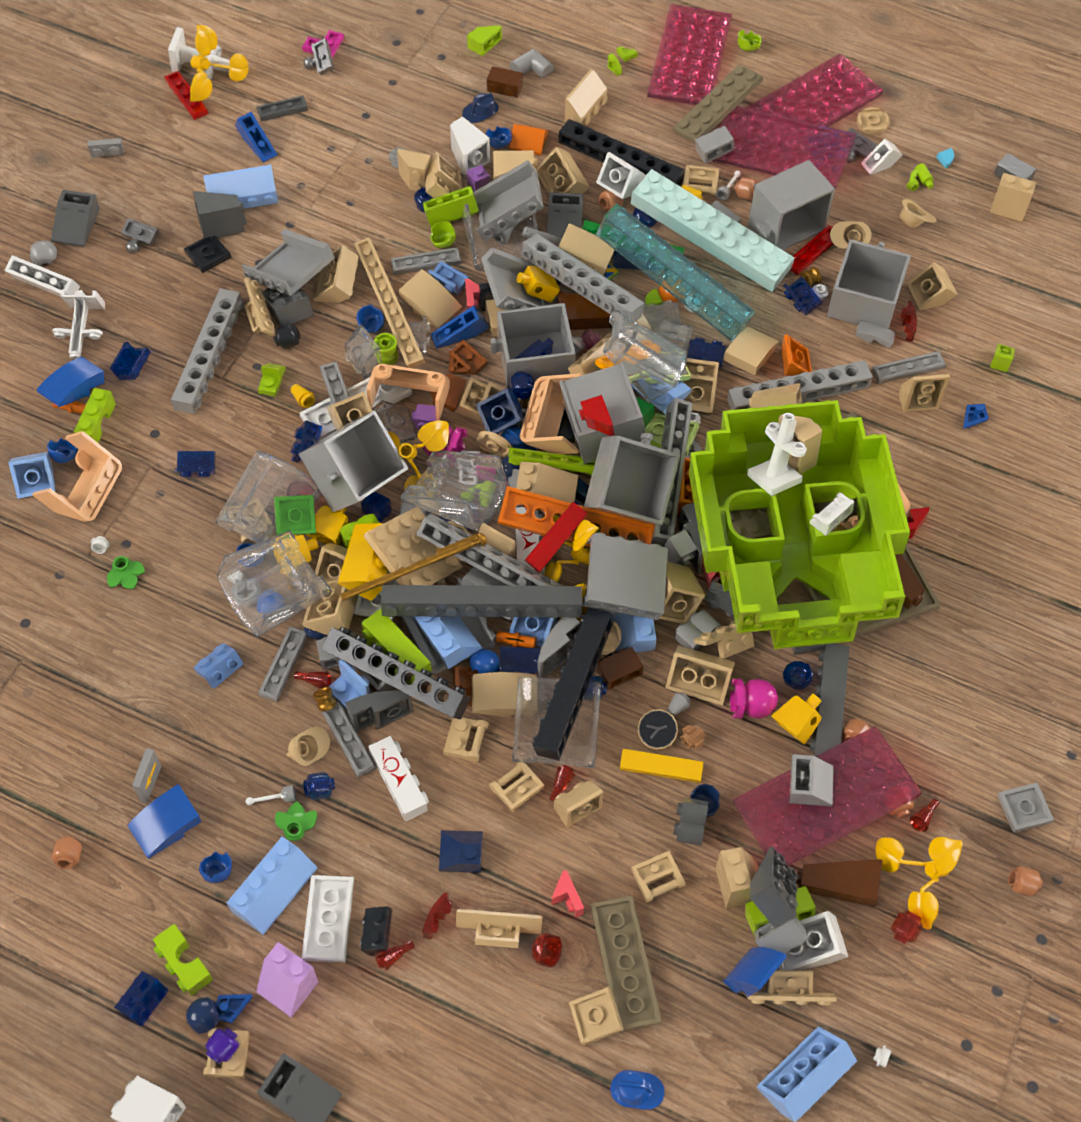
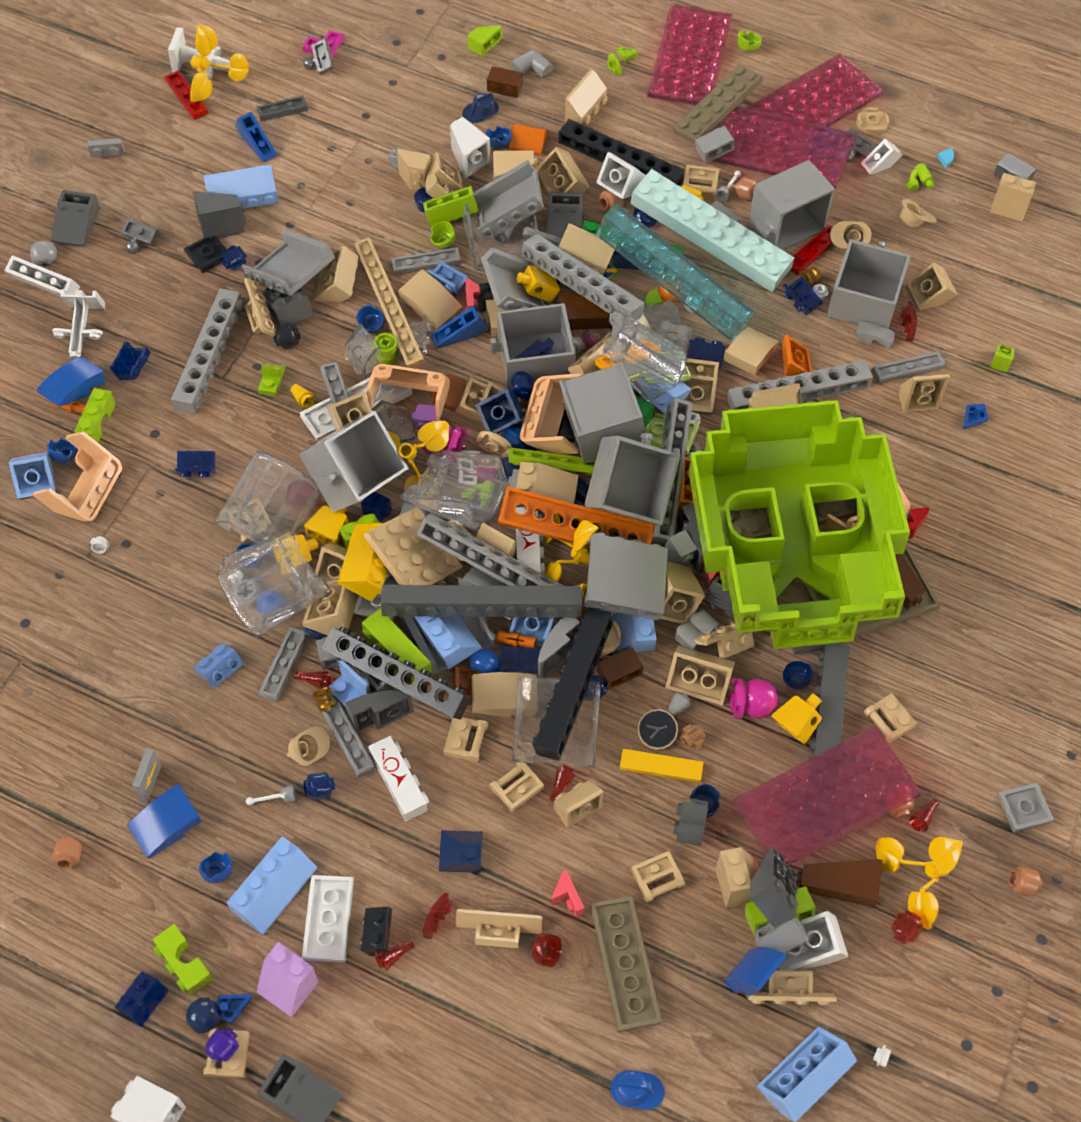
bright green plate [107,556,145,590] -> none
bright green plate [274,495,316,536] -> none
bright green plate [275,801,317,841] -> none
clear blue bracket [290,420,322,463] -> none
pearl gold bar [340,533,487,601] -> none
dark orange slope [448,340,489,375] -> none
medium lavender brick [467,165,490,192] -> none
red tile [524,502,588,573] -> none
tan tile [569,987,624,1046] -> none
red slope [578,395,615,436] -> none
white piece [747,413,807,496] -> none
tan slope [778,414,822,475] -> none
light grey slope [789,754,833,806] -> none
white hinge [810,493,854,536] -> none
nougat head [841,719,871,749] -> none
none -> clear blue head [221,245,247,271]
none -> tan plate [863,693,918,743]

